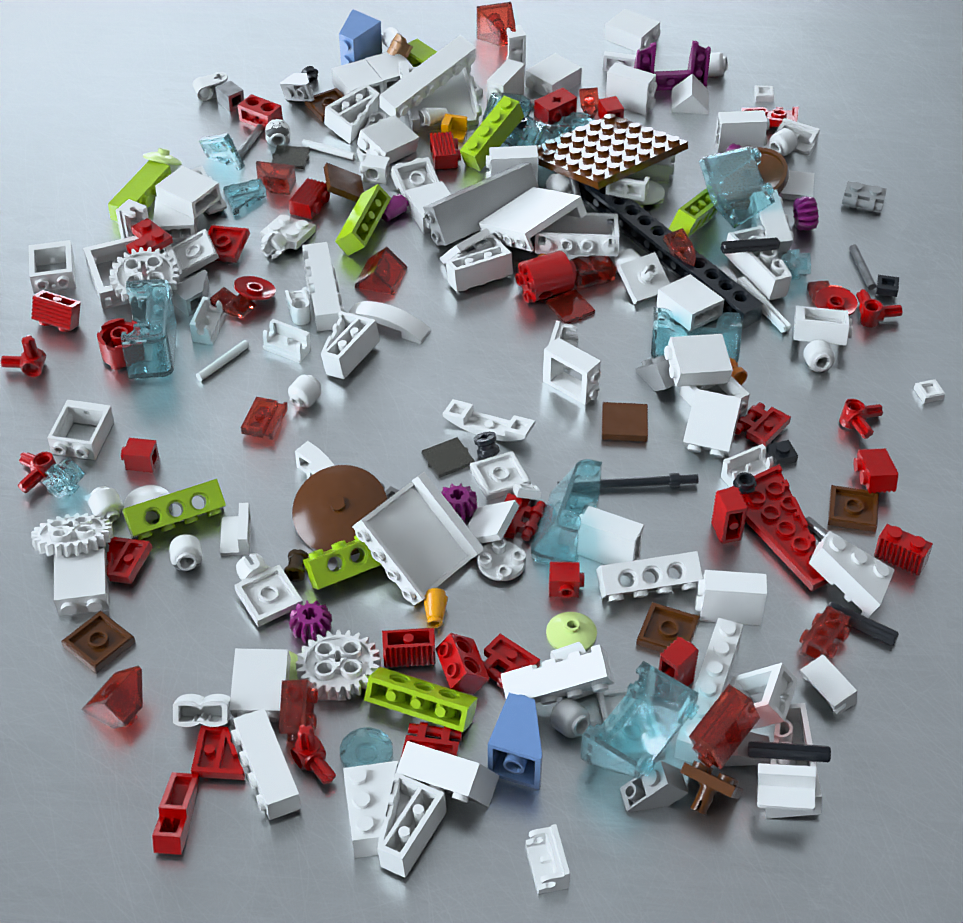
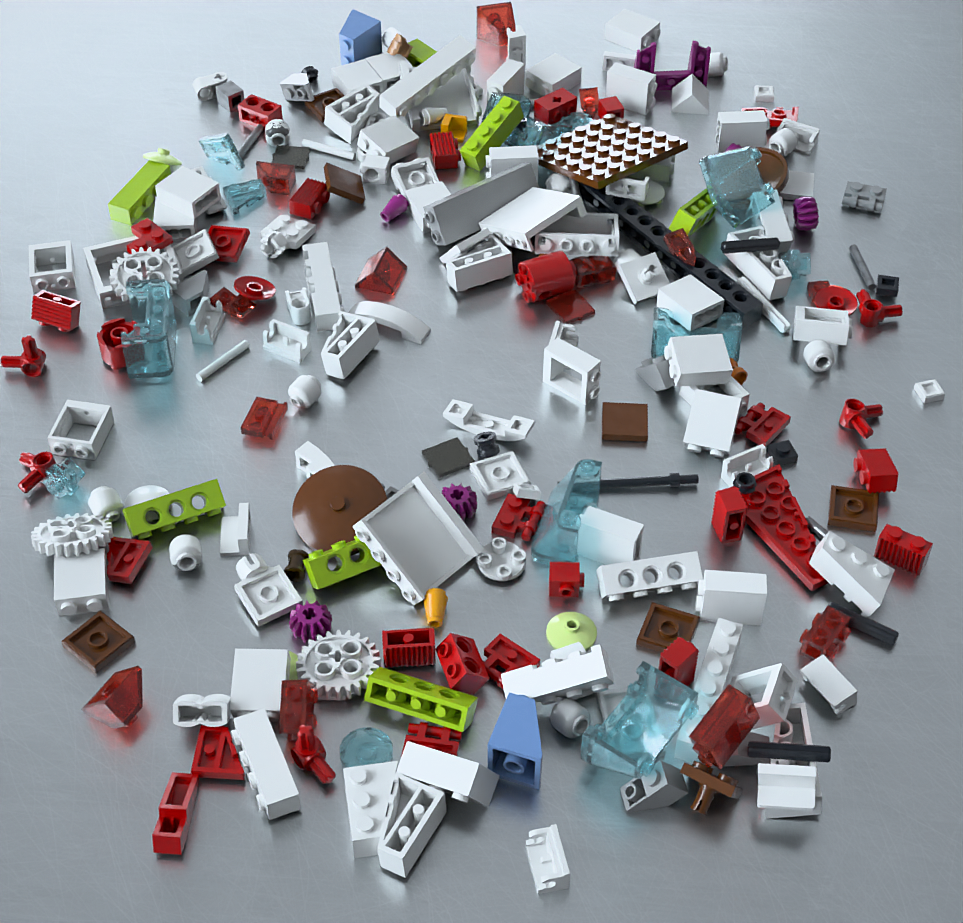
white hinge [116,199,149,239] -> none
red brick [121,437,159,473] -> none
lime brick [335,184,391,256] -> none
white tile [467,500,519,544] -> none

